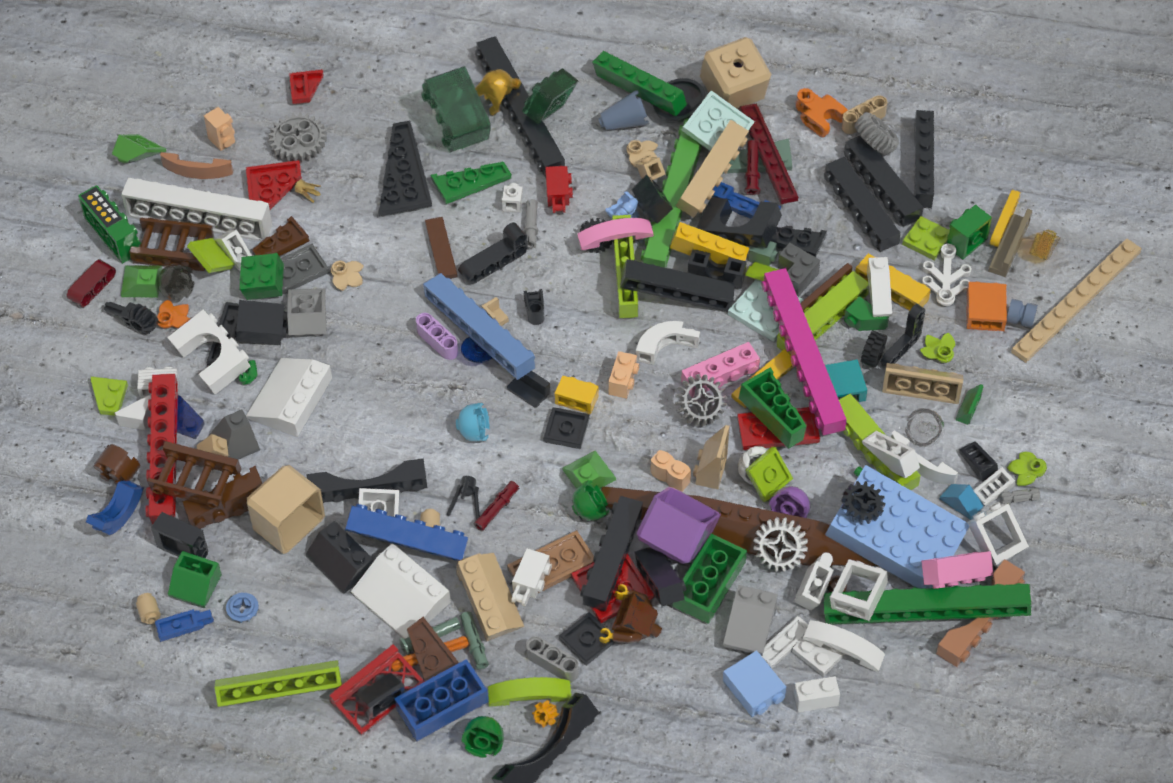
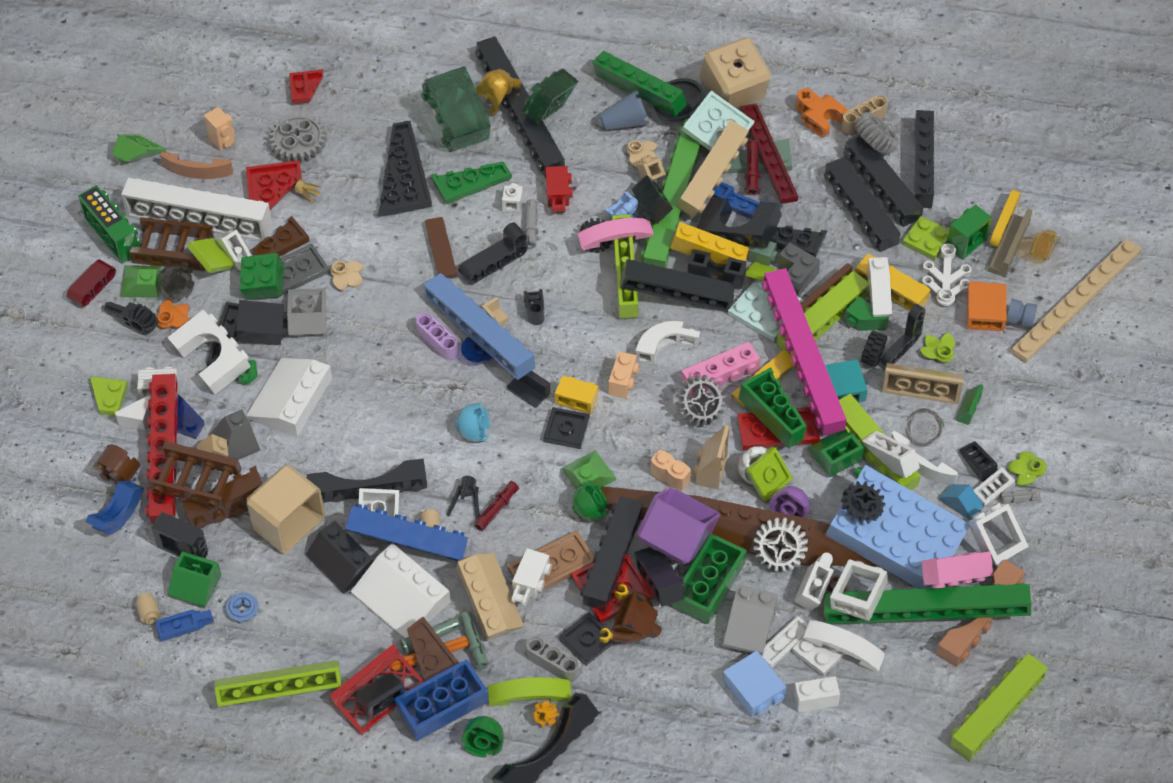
none -> green slope [808,431,864,477]
none -> lime brick [950,653,1048,761]

